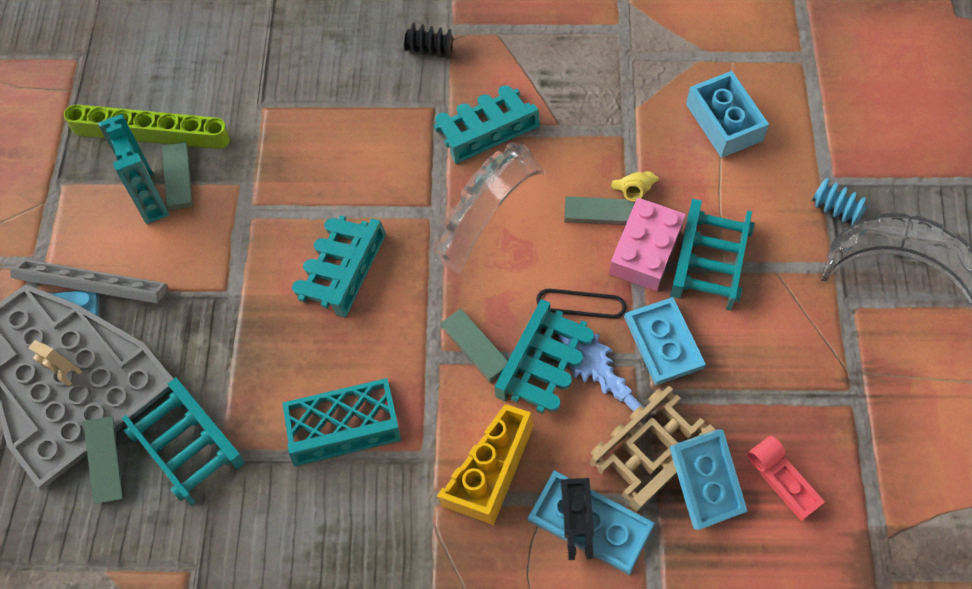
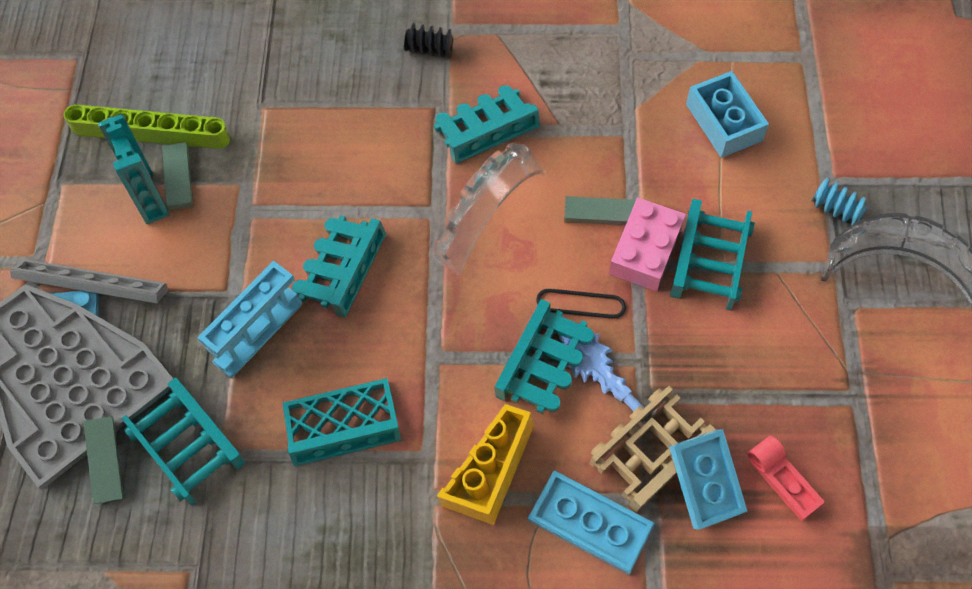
tan plate [28,340,81,386] -> none
sand green tile [440,308,508,383] -> none
black hinge [560,478,594,560] -> none
light yellow animal [611,171,659,202] -> none
medium azure plate [624,297,706,386] -> none
none -> medium azure fence [197,261,302,378]

